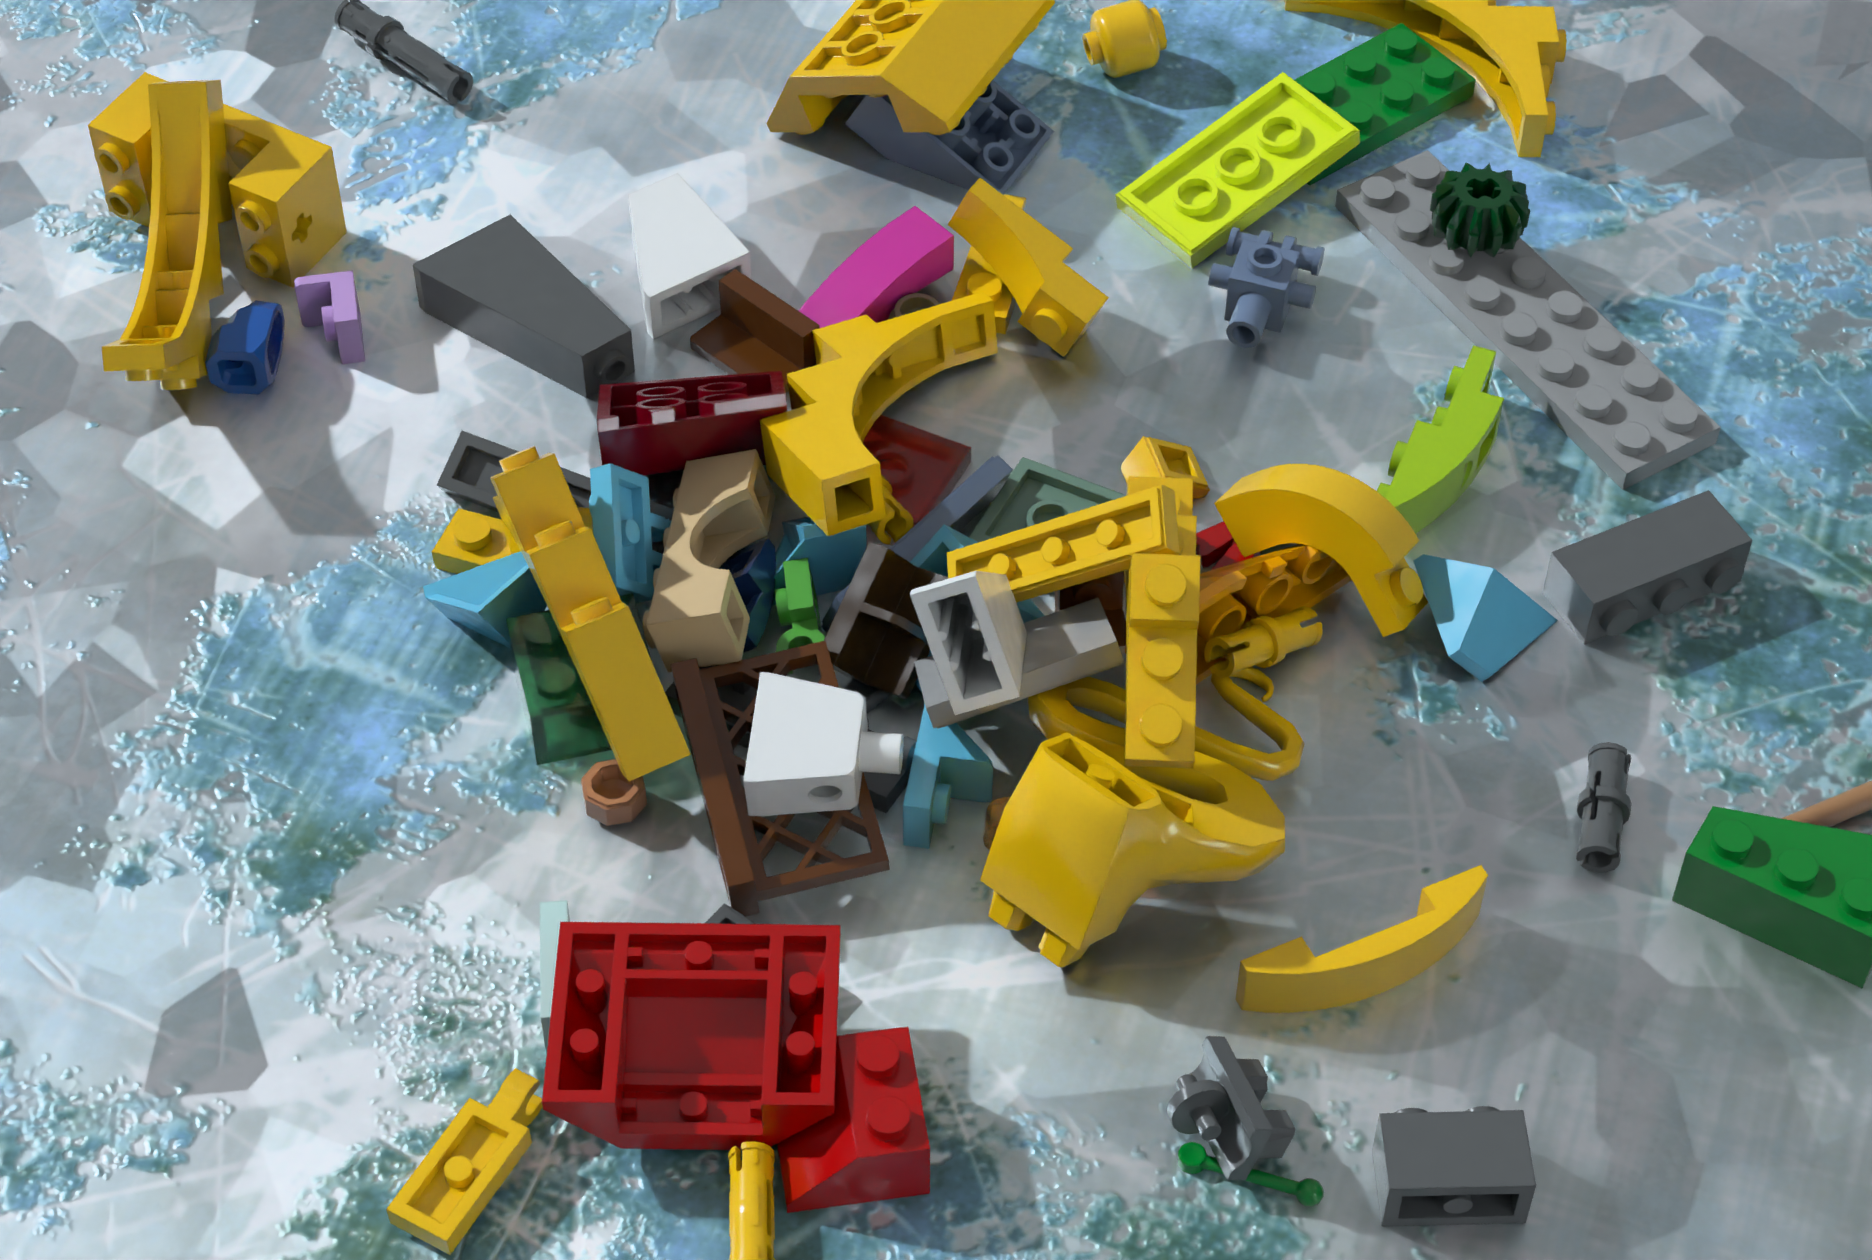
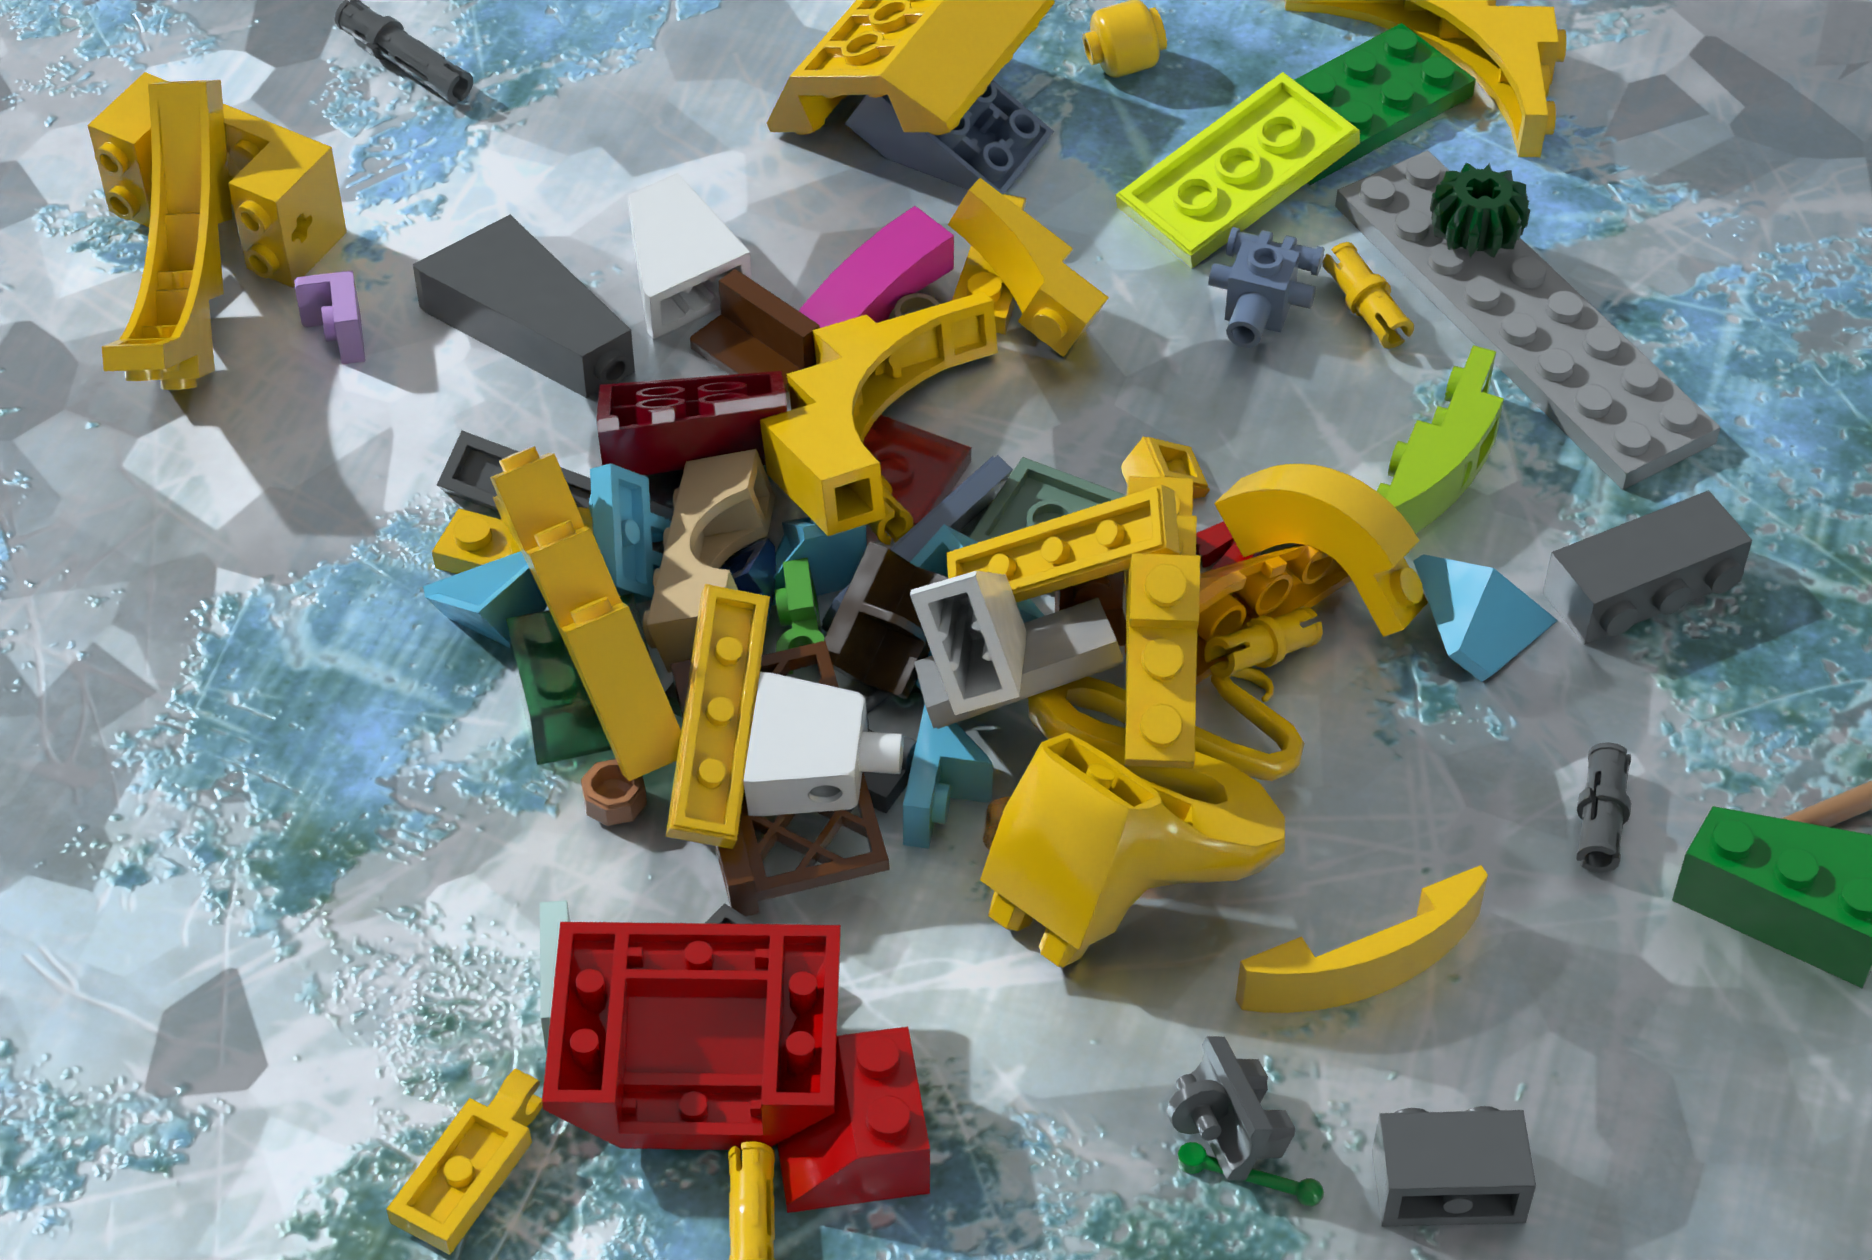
blue rock [205,300,285,395] -> none
none -> yellow tile [666,584,770,849]
none -> yellow pin [1322,242,1414,349]

